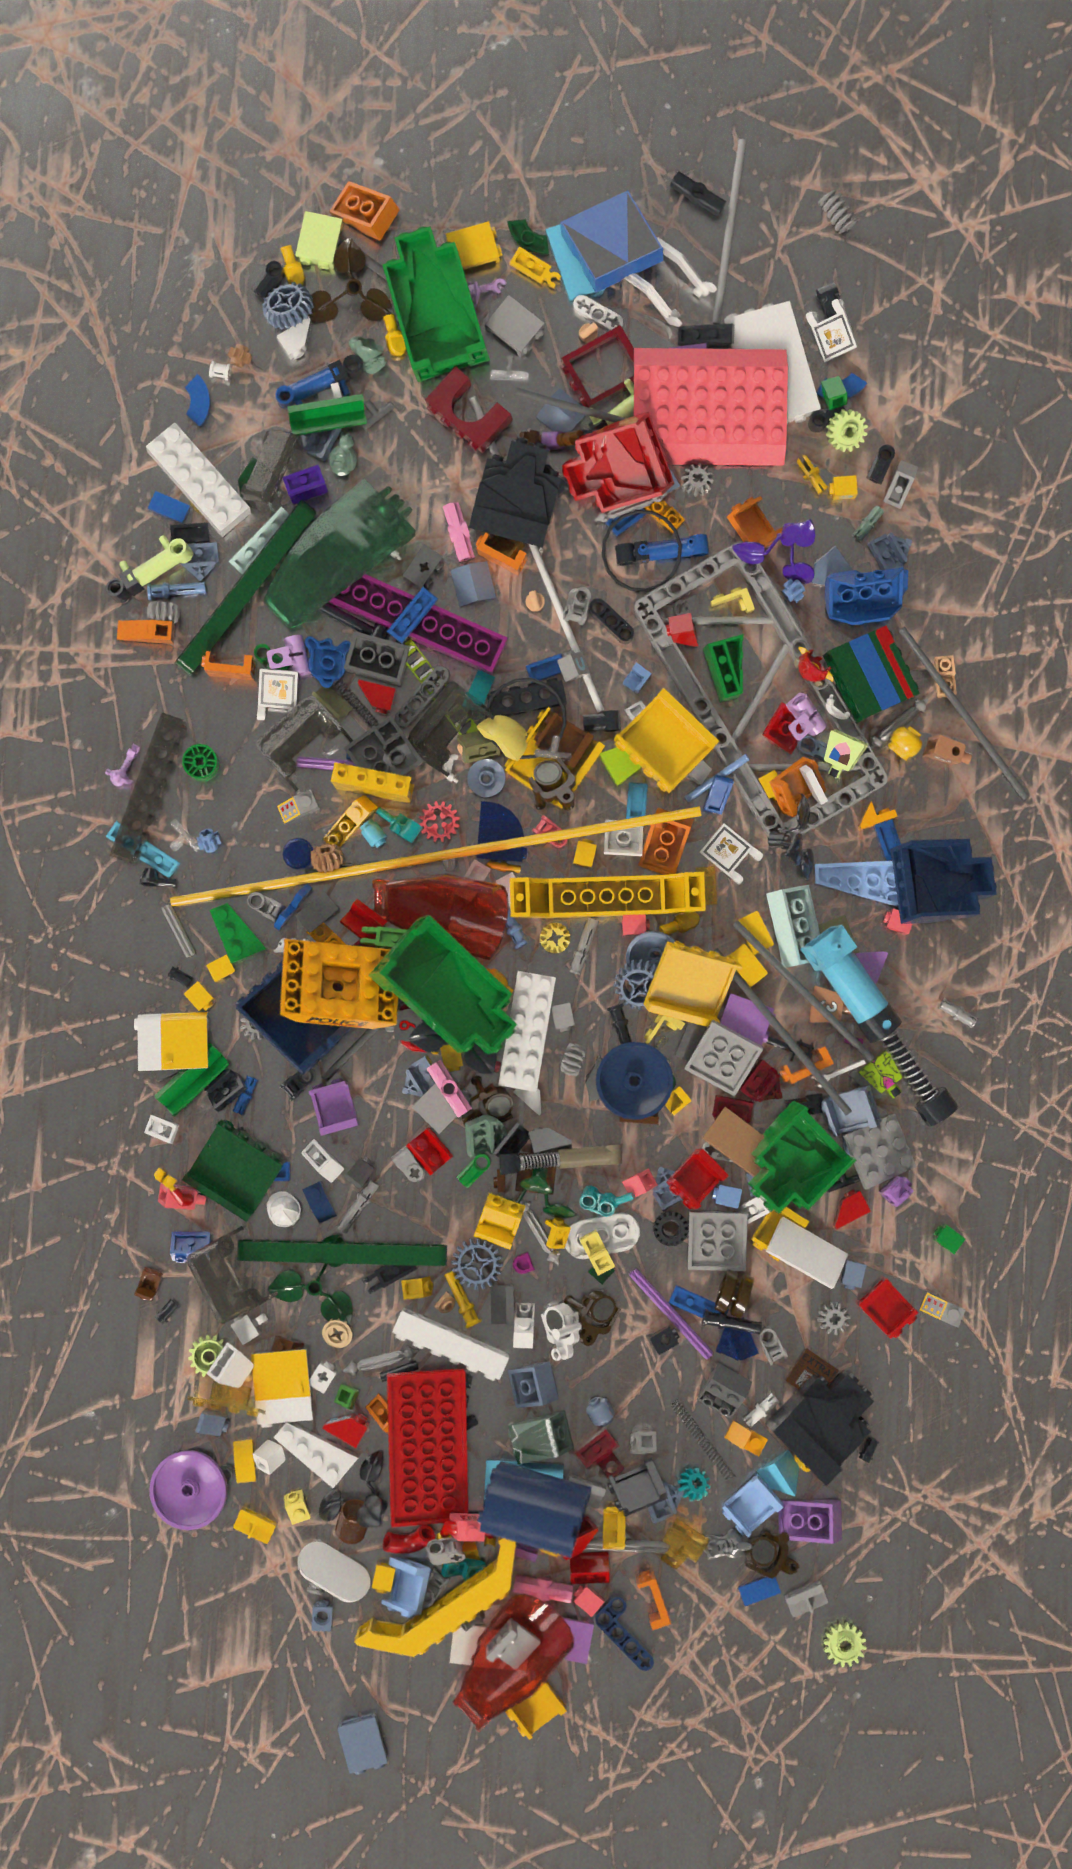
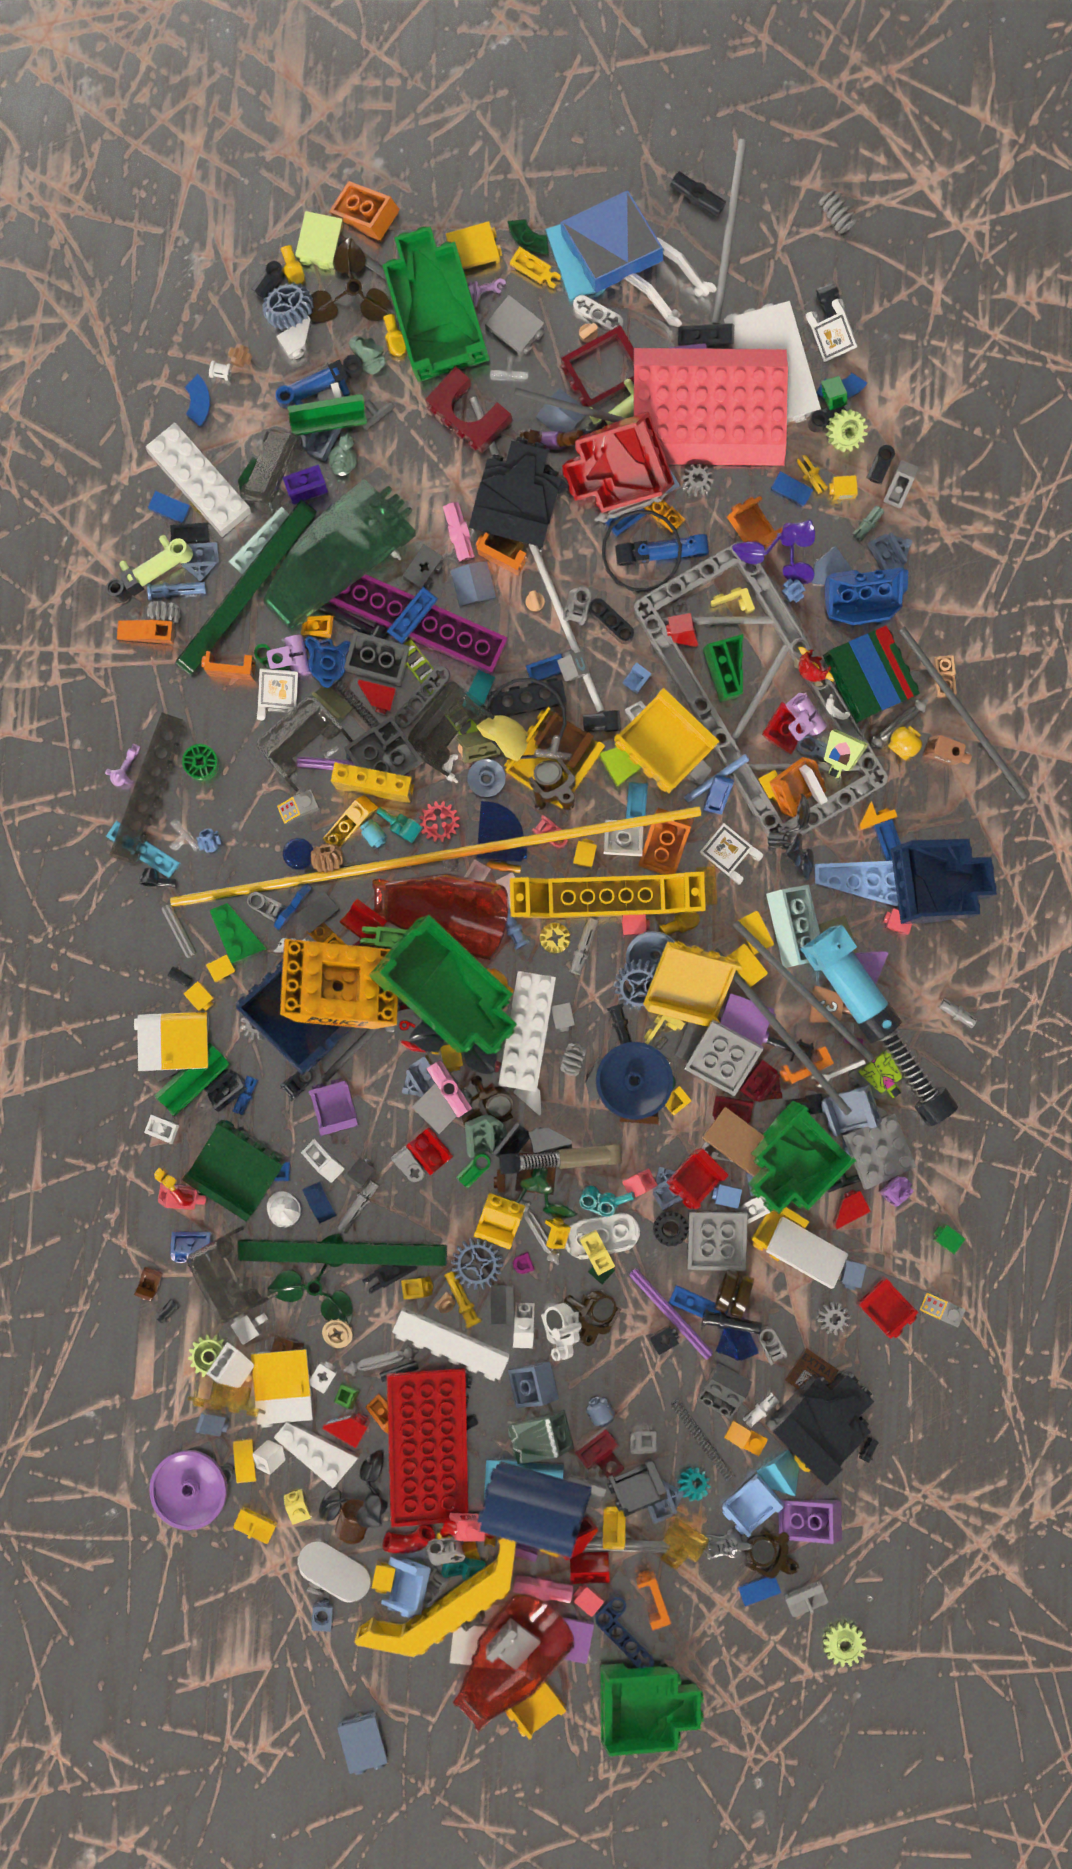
none -> light orange slope [301,615,334,639]
none -> green panel [600,1664,704,1757]
none -> blue tile [771,471,814,507]

